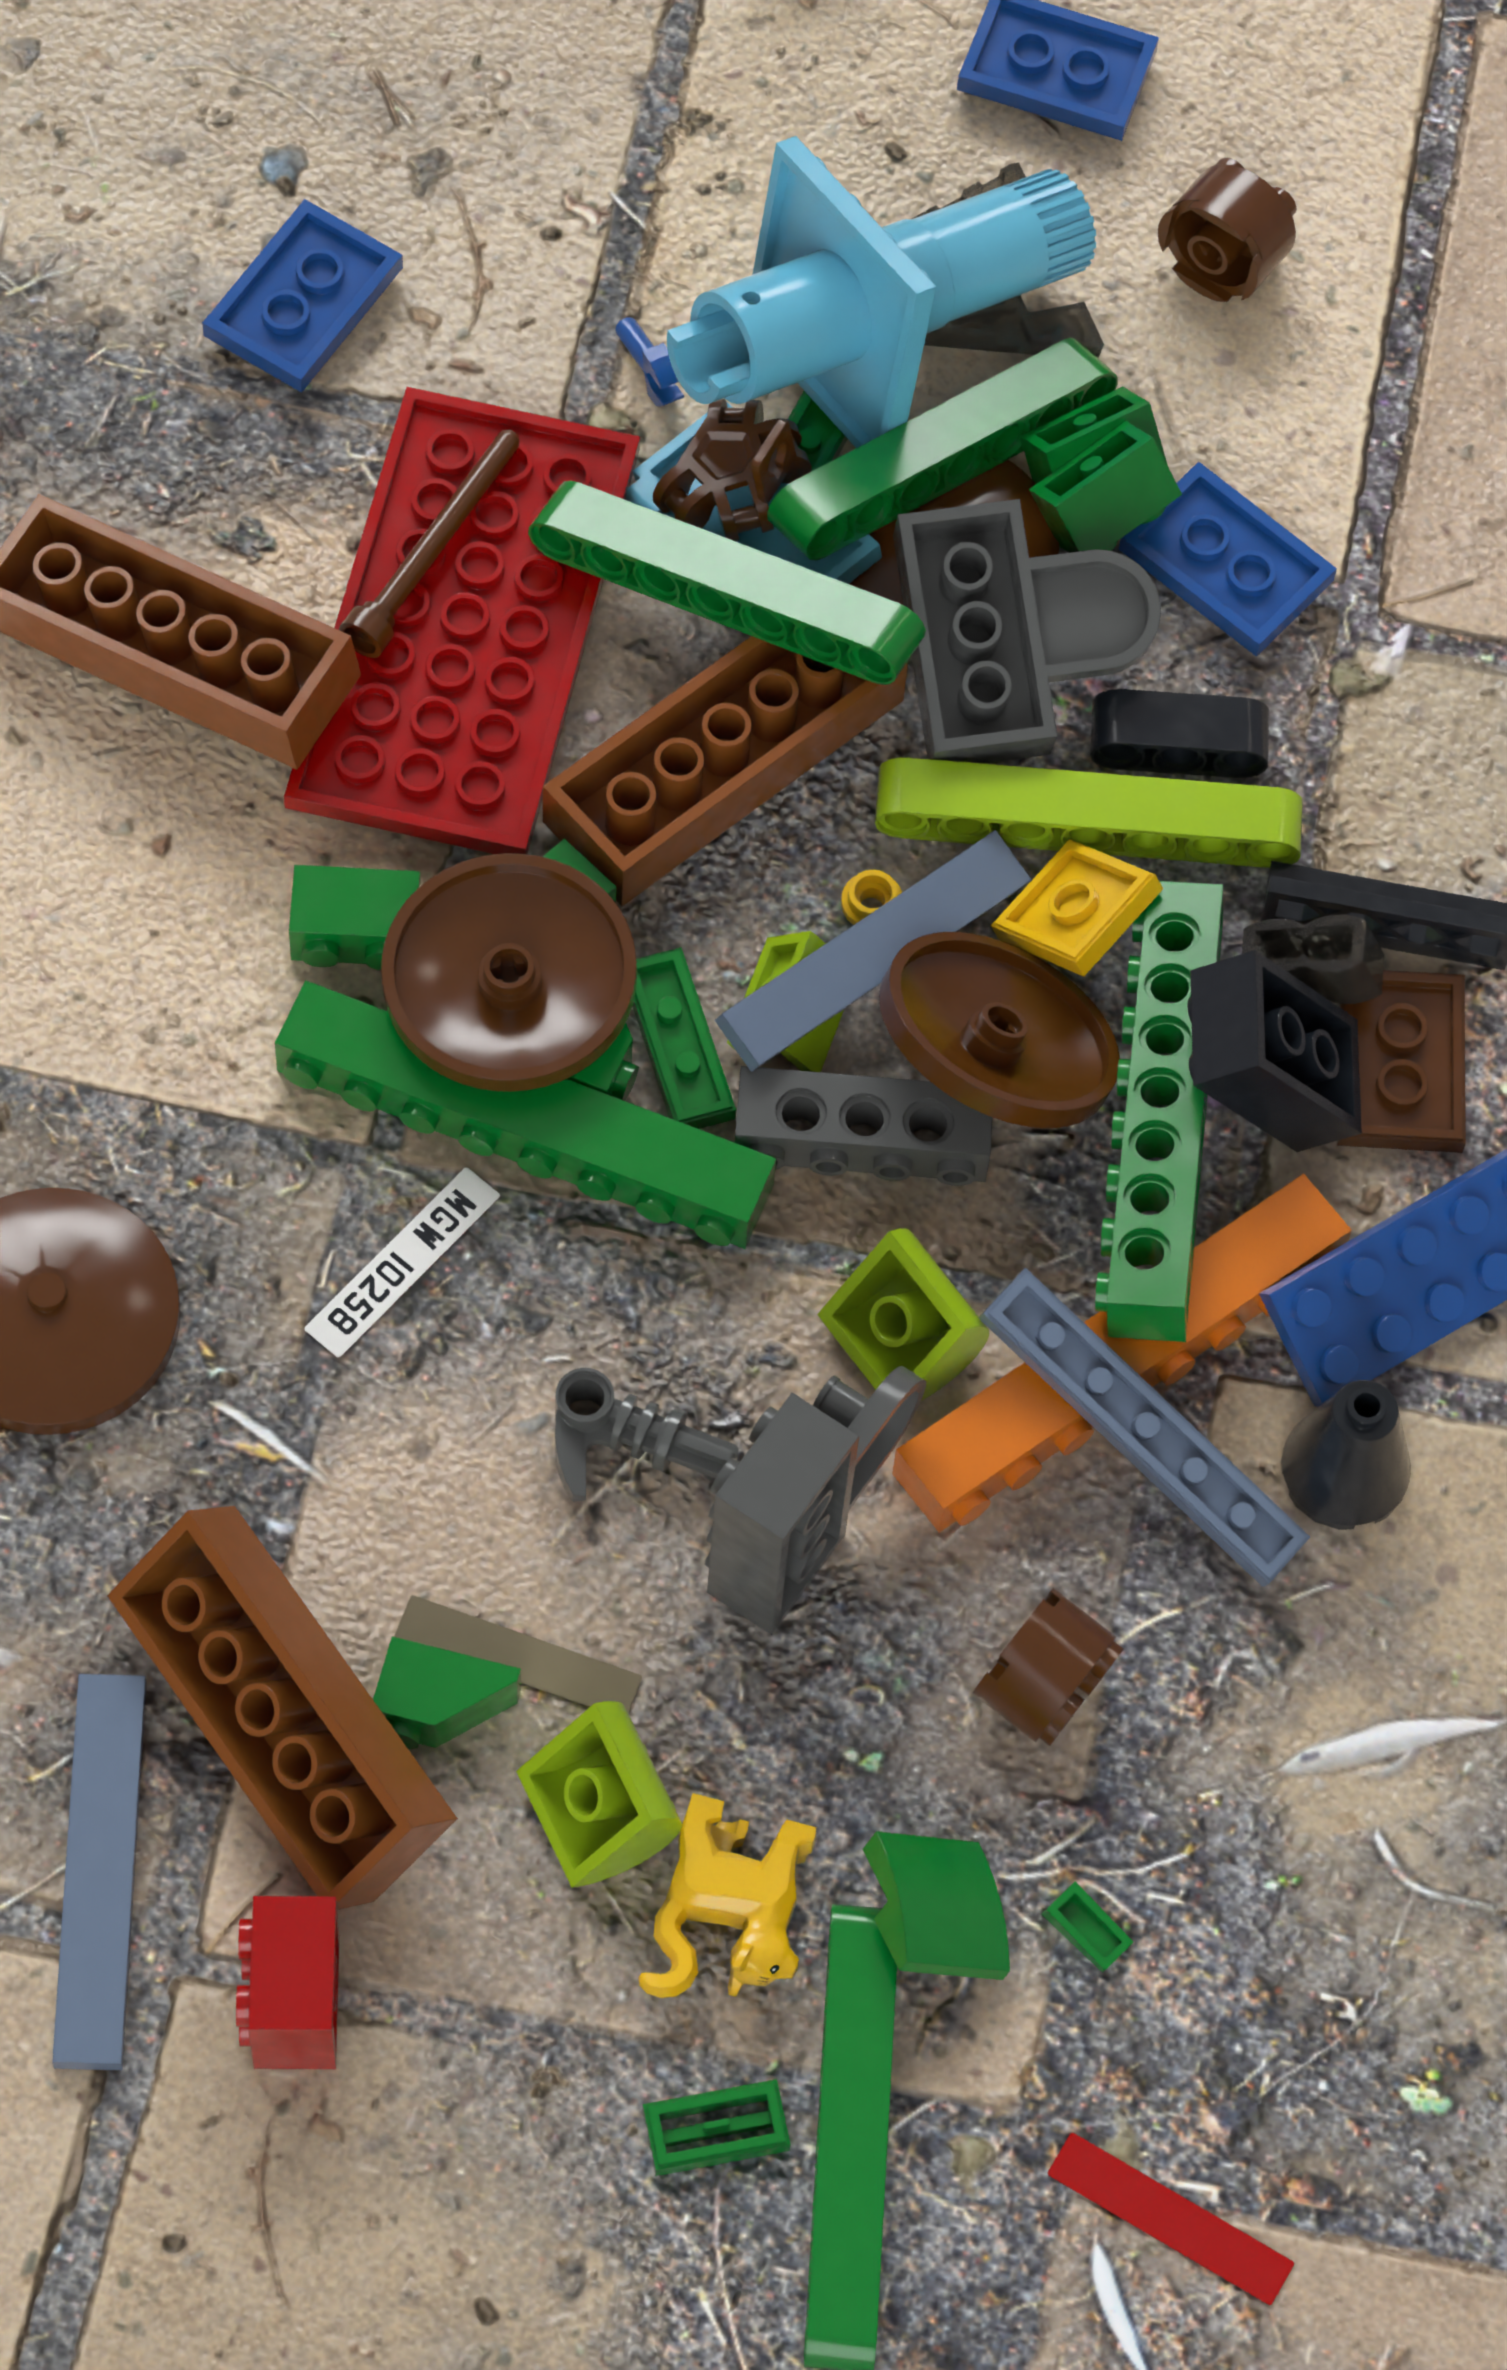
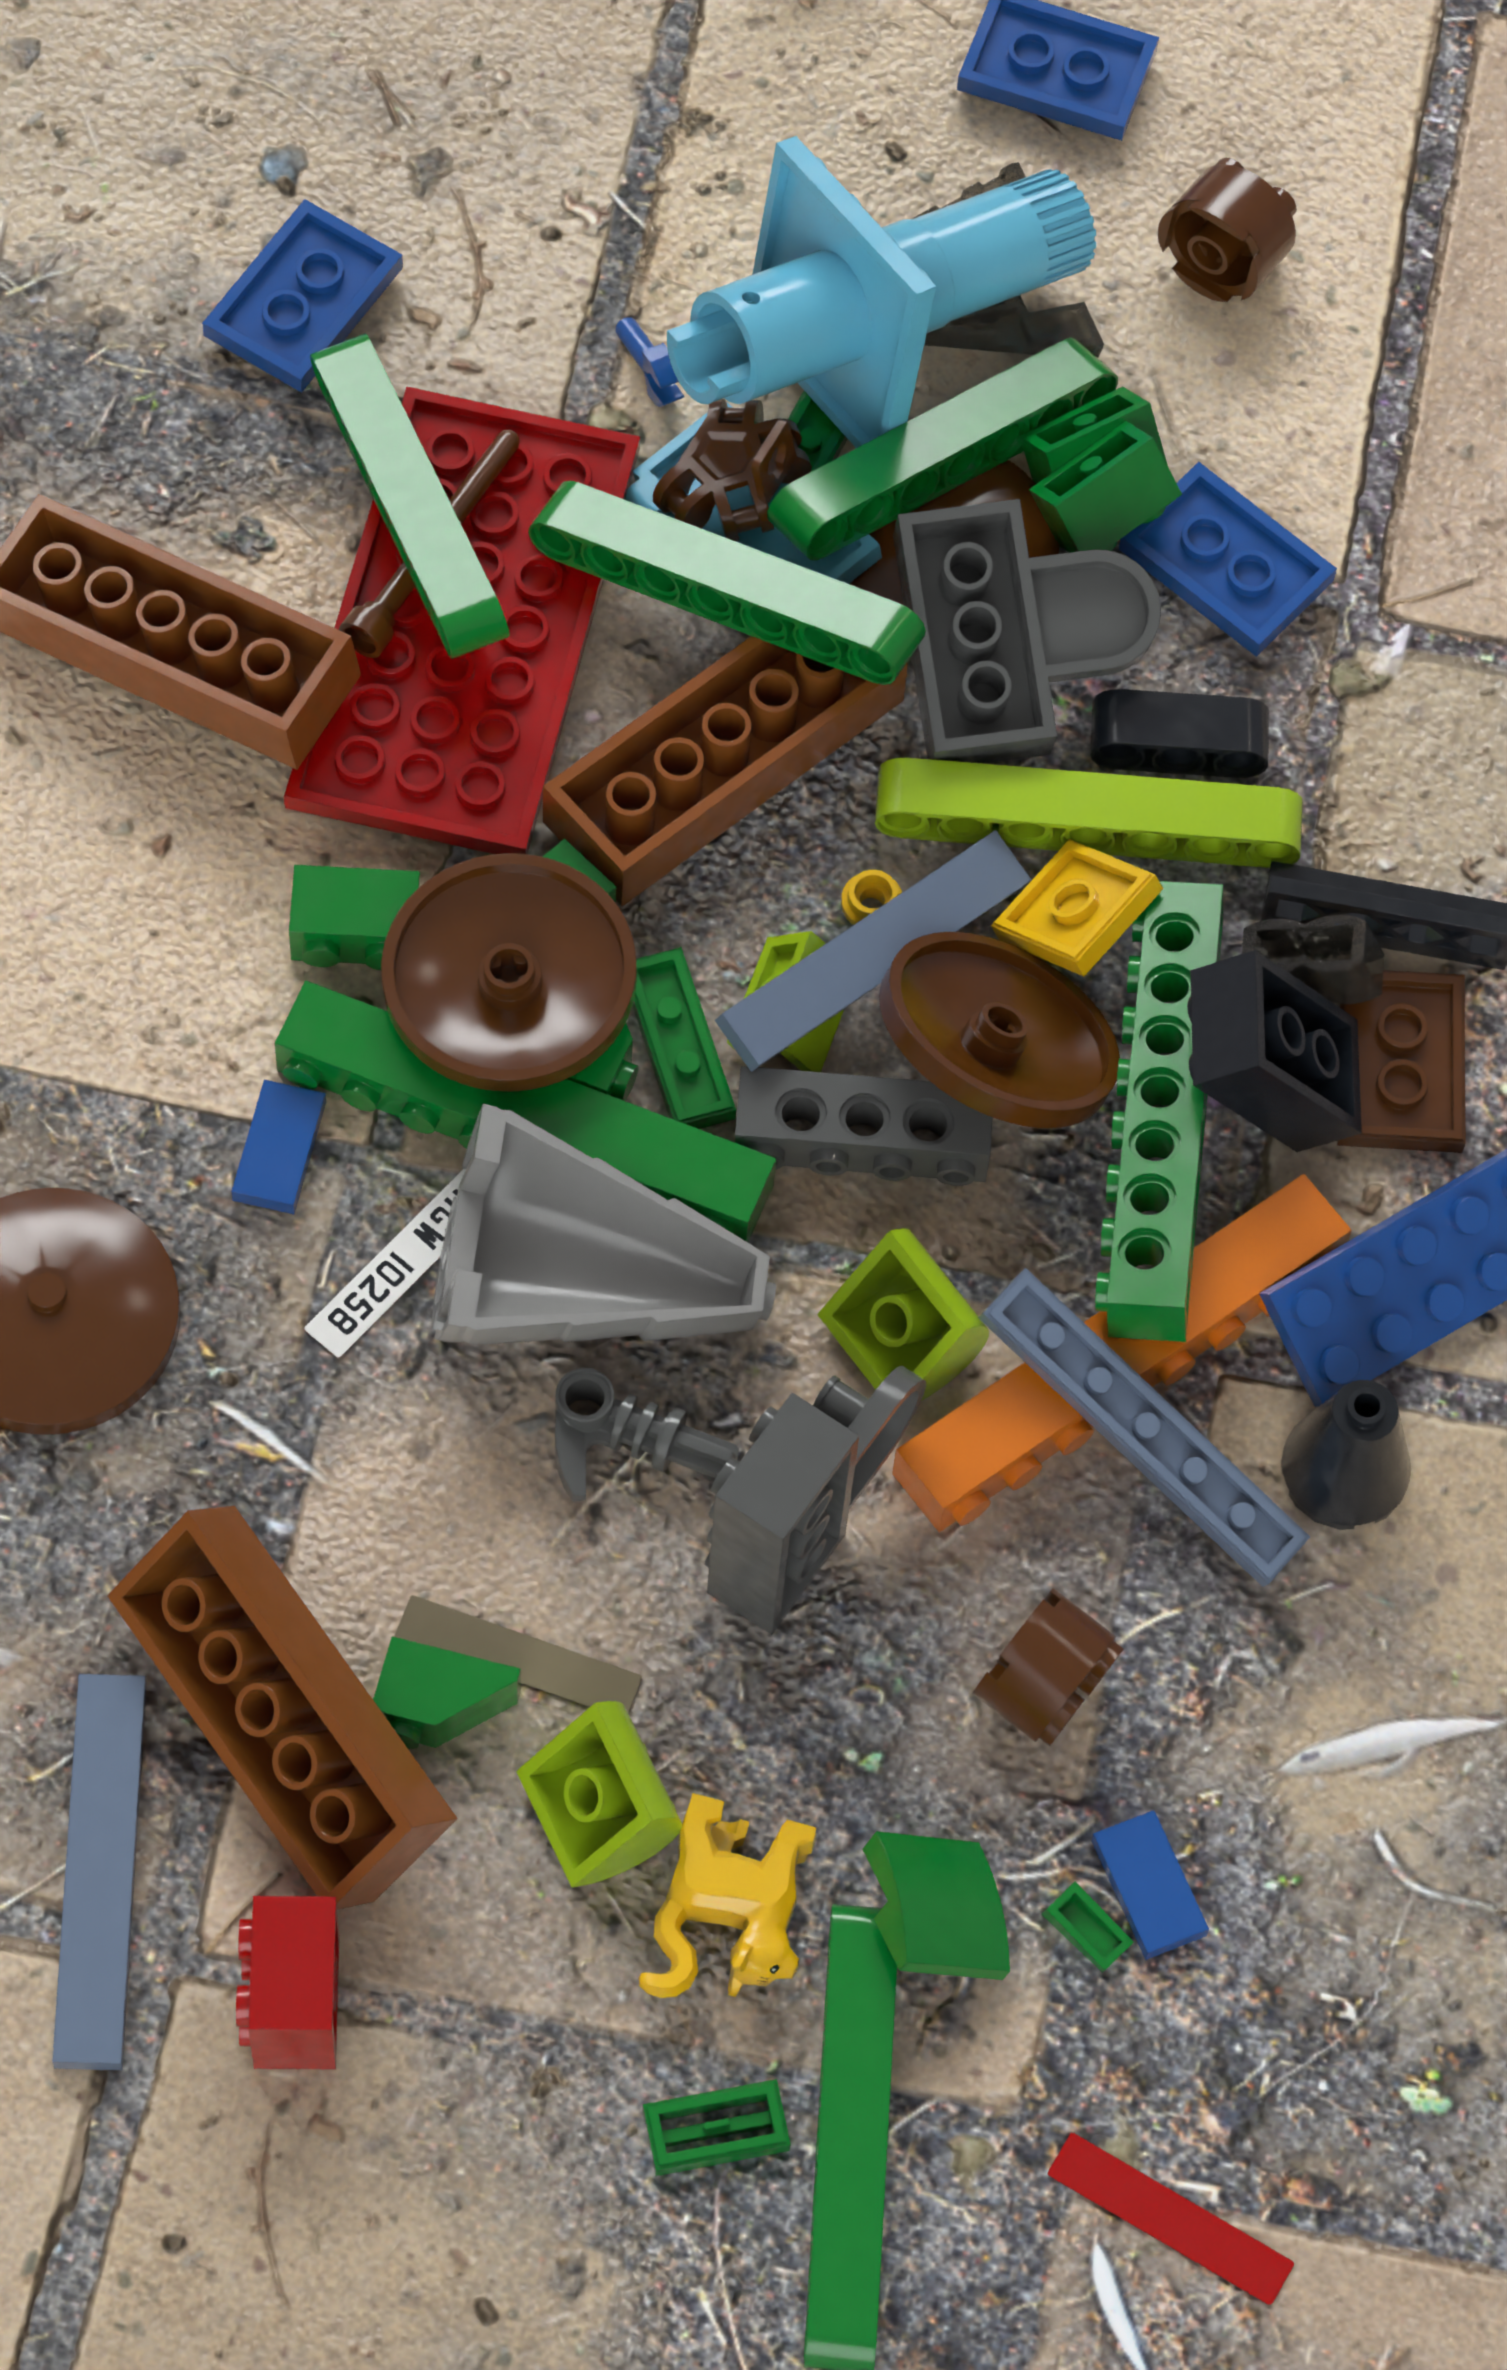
none -> blue tile [231,1080,326,1214]
none -> beam [310,333,510,659]
none -> light grey cone [432,1104,776,1345]
none -> blue tile [1091,1810,1209,1960]

